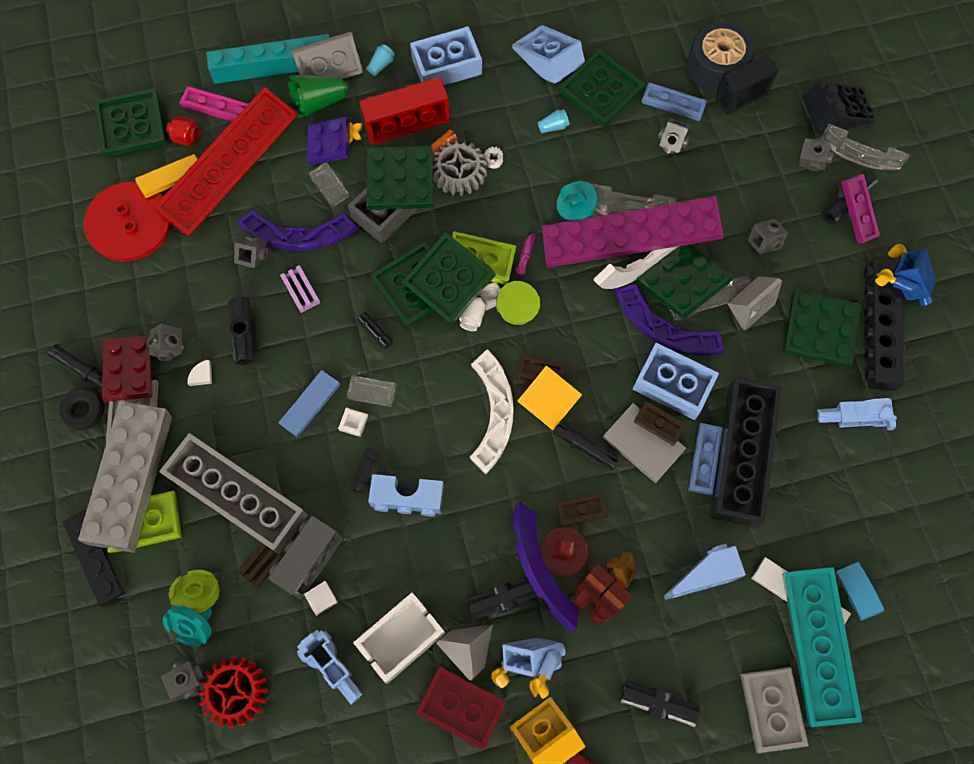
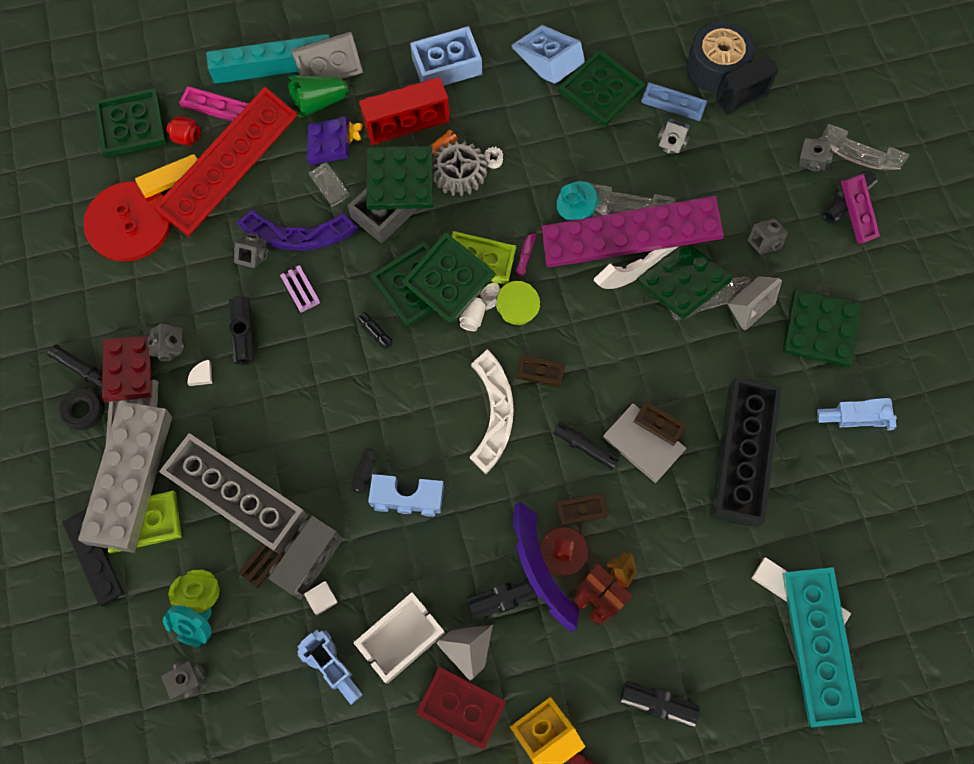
red gear [198,657,268,728] -> none
medium blue tile [278,370,340,438] -> none
white tile [338,408,368,437] -> none
clear tile [347,376,397,407] -> none
medium azure cone [367,44,395,76] -> none
light blue torso [491,638,565,699] -> none
yellow tile [518,366,582,430] -> none
medium azure cone [537,109,570,134] -> none
dark purple tile [615,284,725,355] -> none
light blue brick [632,343,719,420] -> none
light blue slope [664,544,745,600] -> none
medium blue tile [688,423,723,495] -> none
light grey tile [740,667,809,753] -> none
black slope [802,81,876,133] -> none
dark azure slope [836,562,884,621] -> none
black brick [864,256,904,391] -> none
blue torso [875,244,936,306] -> none

